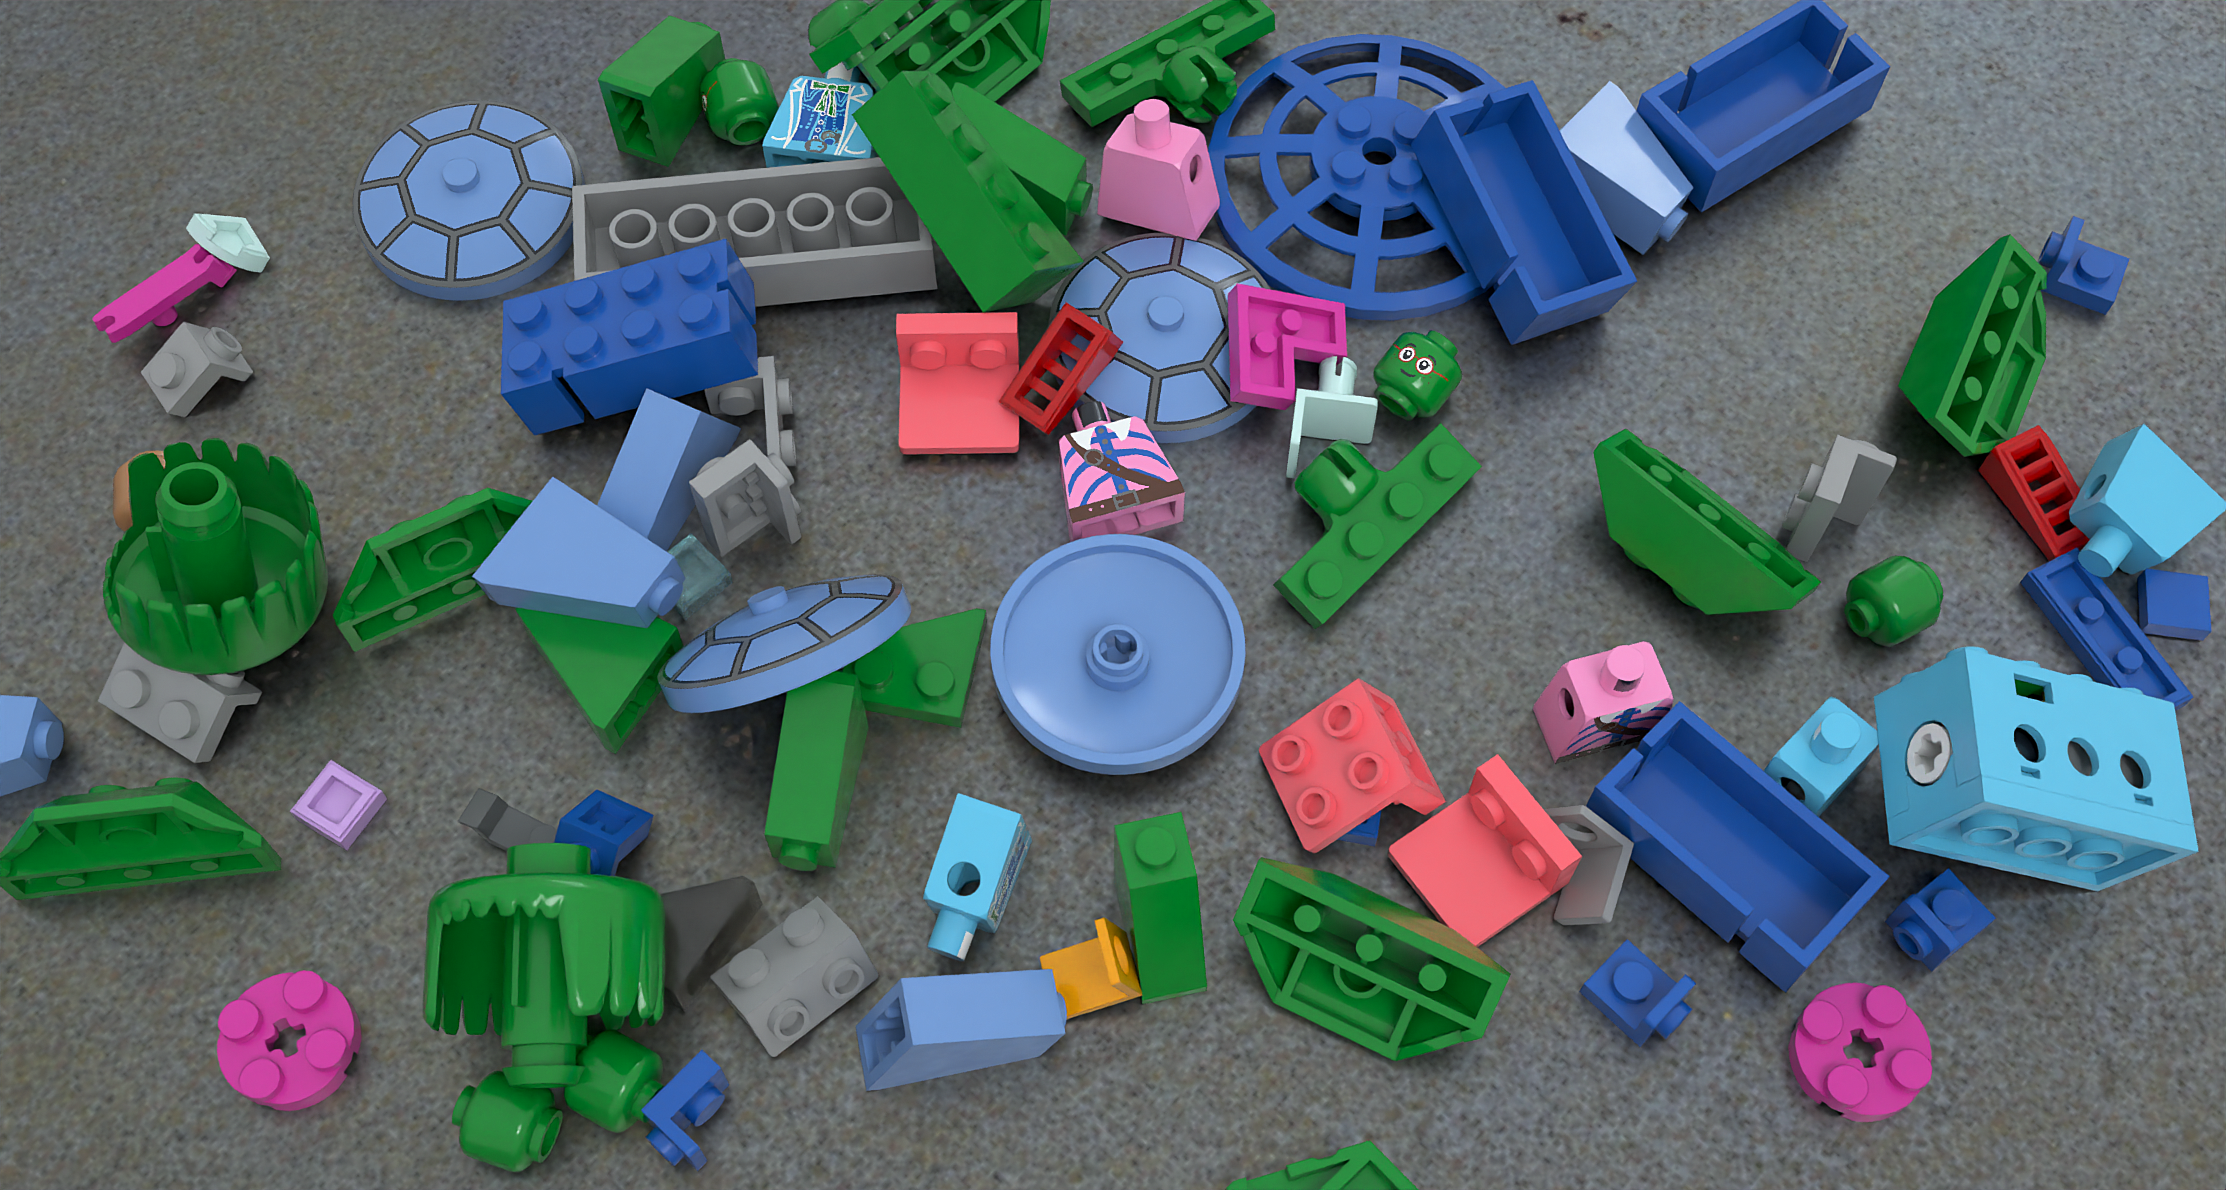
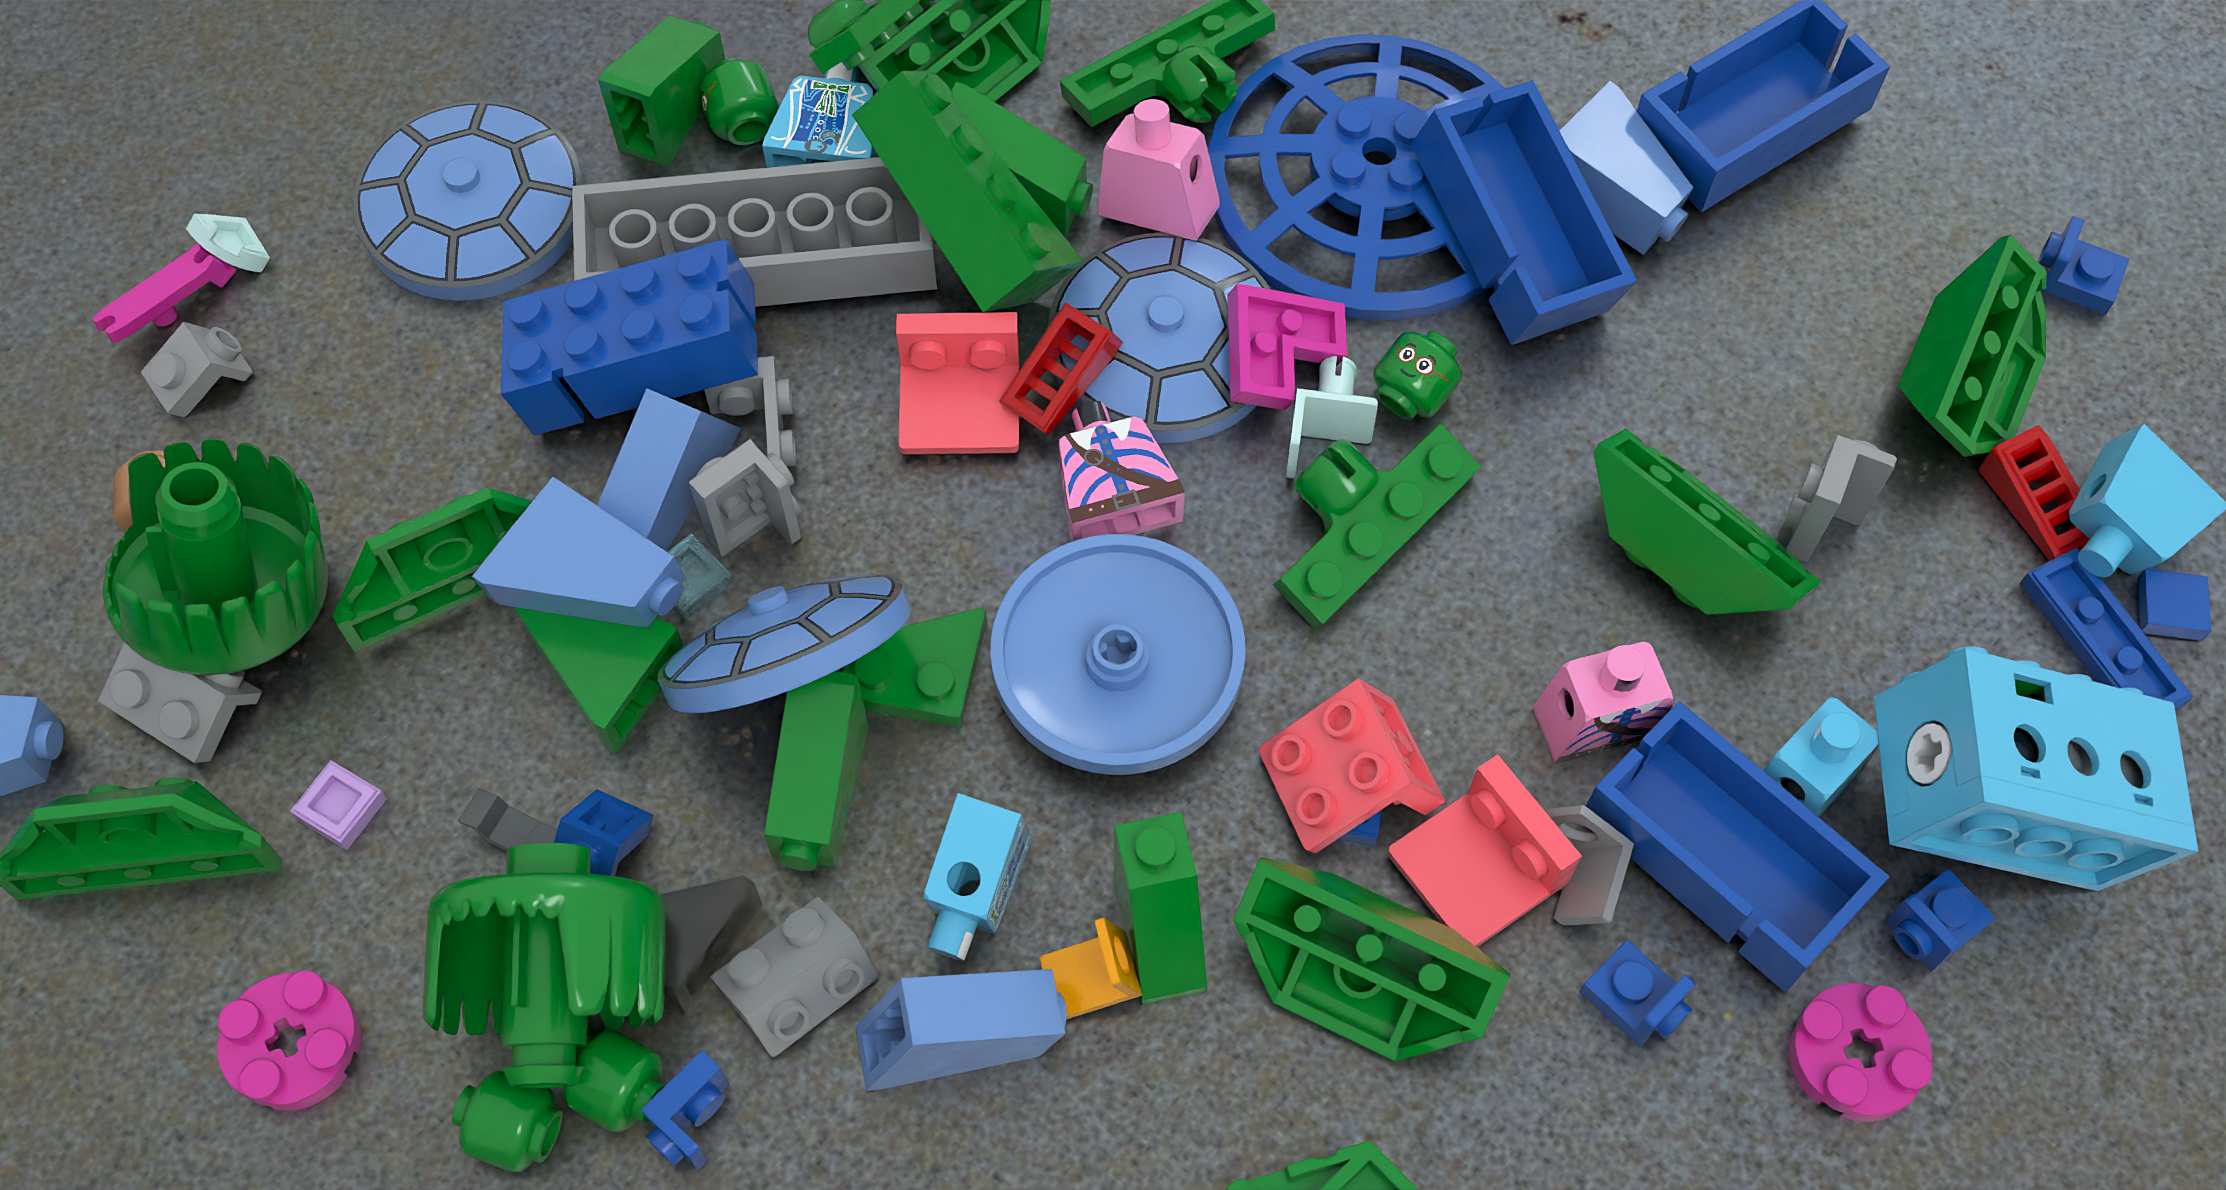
green head [1844,555,1943,647] -> none

